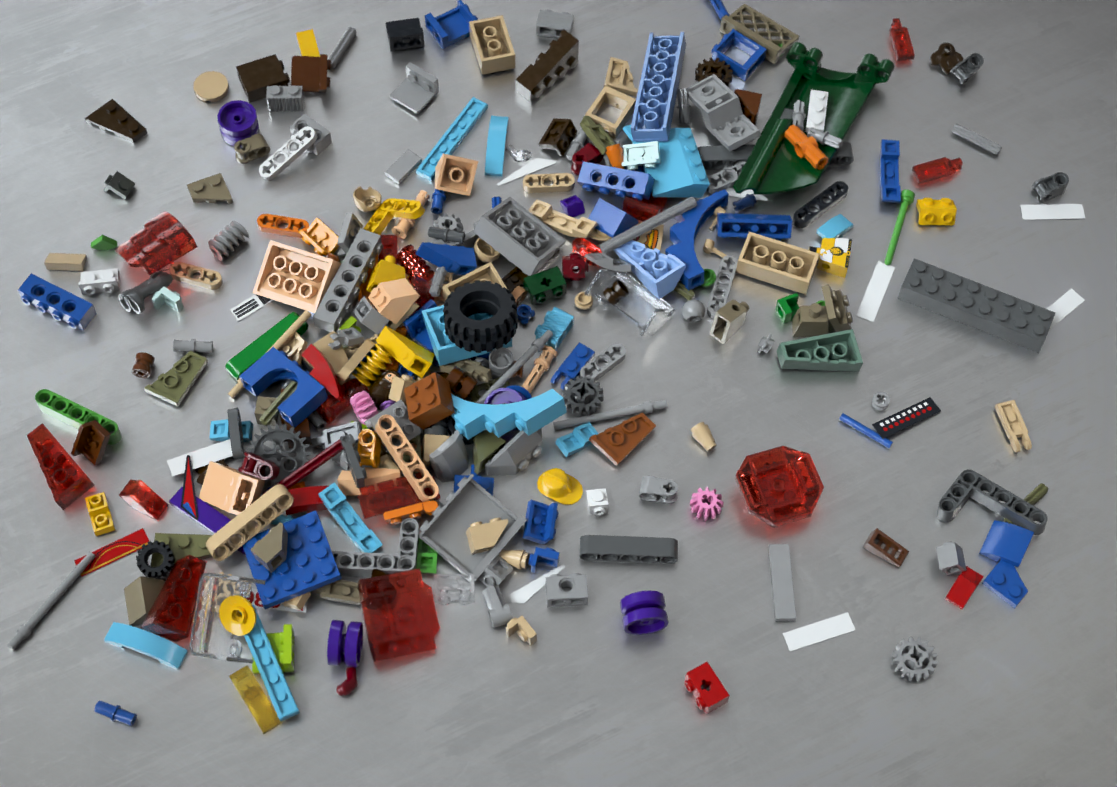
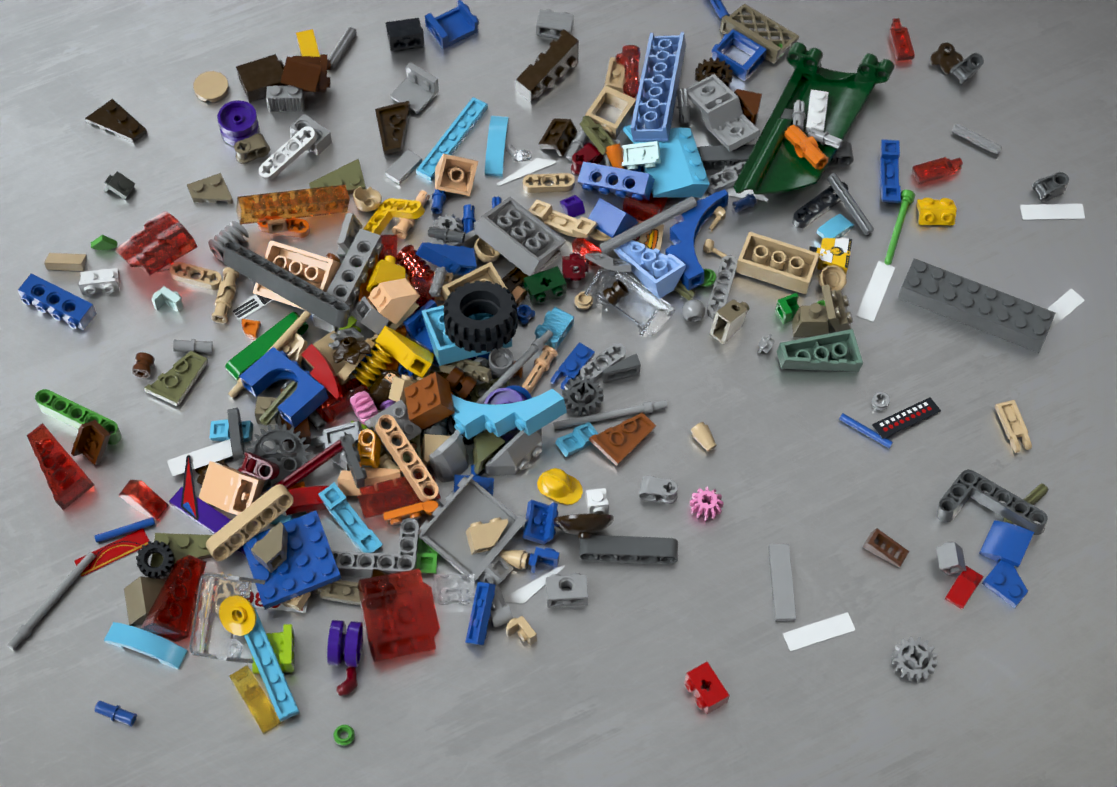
yellow slope [85,492,115,536] -> none
dark grey piece [119,271,173,314] -> none
light orange bracket [299,217,339,256] -> none
tan brick [469,15,515,75] -> none
dark purple wheel [620,591,669,635] -> none
blue brick [716,213,792,240] -> none
clear red piece [735,446,824,528] -> none
none -> blue bar [94,517,155,543]
none -> tan piece [211,267,239,324]
none -> dark grey beam [223,242,350,328]
none -> clear orange brick [236,185,350,225]
none -> orange tile [242,319,261,340]
none -> medium nougat slope [267,219,288,234]
none -> reddish brown slope [280,56,322,93]
none -> olive wing [309,158,366,202]
none -> dark brown plate [333,337,371,365]
none -> bright green plate [334,725,355,746]
none -> dark brown wing [375,101,410,155]
none -> blue axle [461,204,476,234]
none -> blue plate [465,582,496,646]
none -> dark brown dish [553,514,614,539]
none -> dark grey slope [602,354,641,383]
none -> clear red piece [615,45,641,98]
none -> tan hair [819,265,847,291]
none -> dark grey axle [827,173,874,235]

